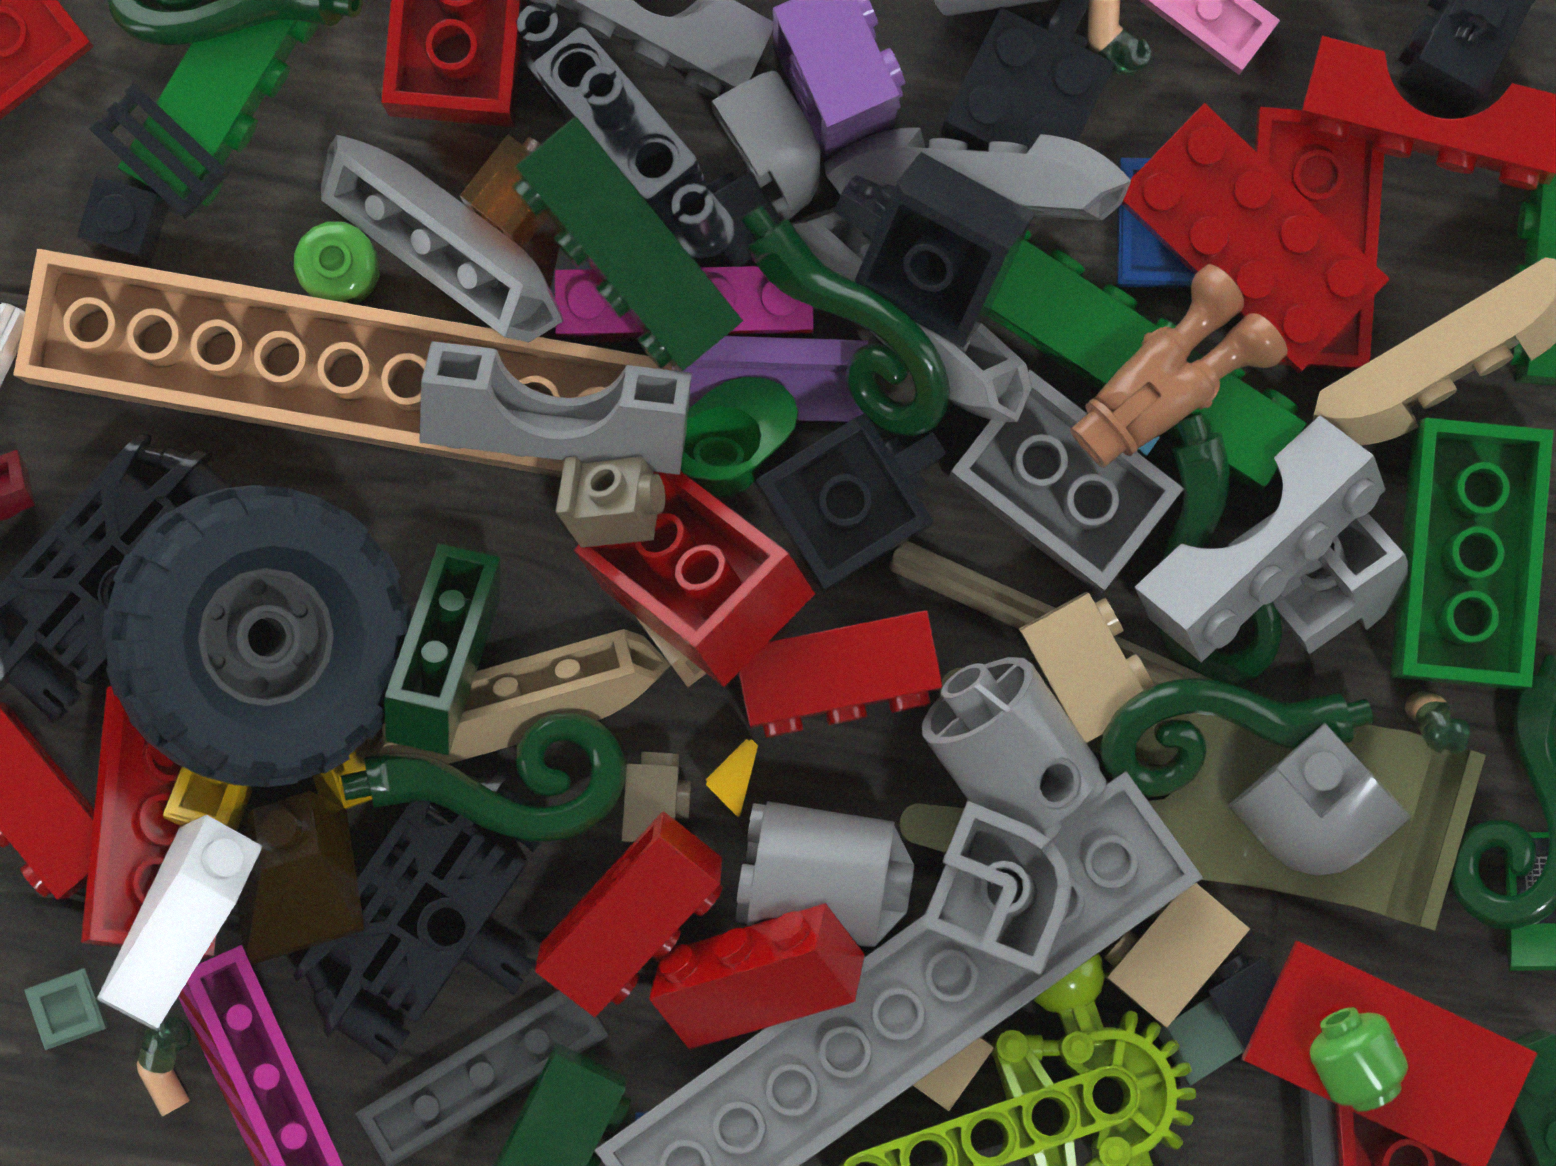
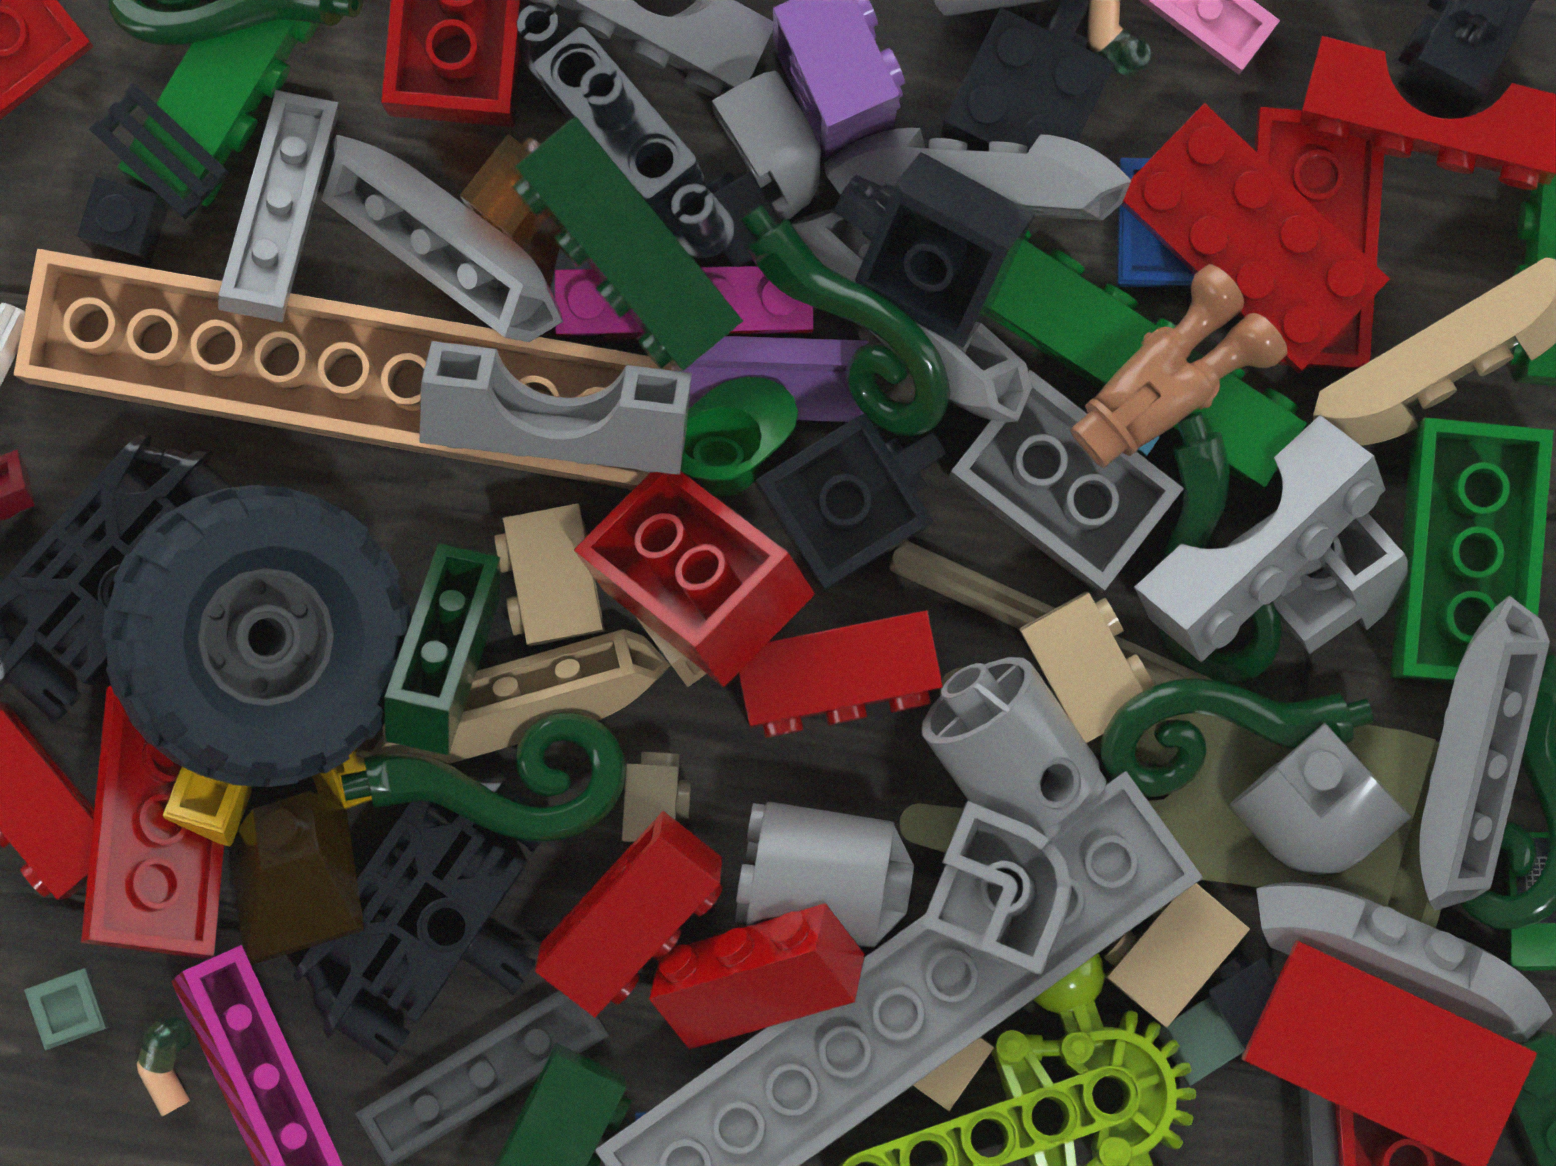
white slope [97,815,262,1029] -> none
bright green head [294,221,380,305] -> none
dark tan brick [556,456,665,548] -> none
yellow slope [706,739,758,818] -> none
bright green head [1309,1007,1408,1112] -> none
clear green arm [1405,691,1470,754] -> none
none -> light grey plate [218,90,338,323]
none -> tan brick [494,503,605,647]
none -> light grey brick [1256,882,1553,1043]
none -> light grey brick [1419,596,1550,911]

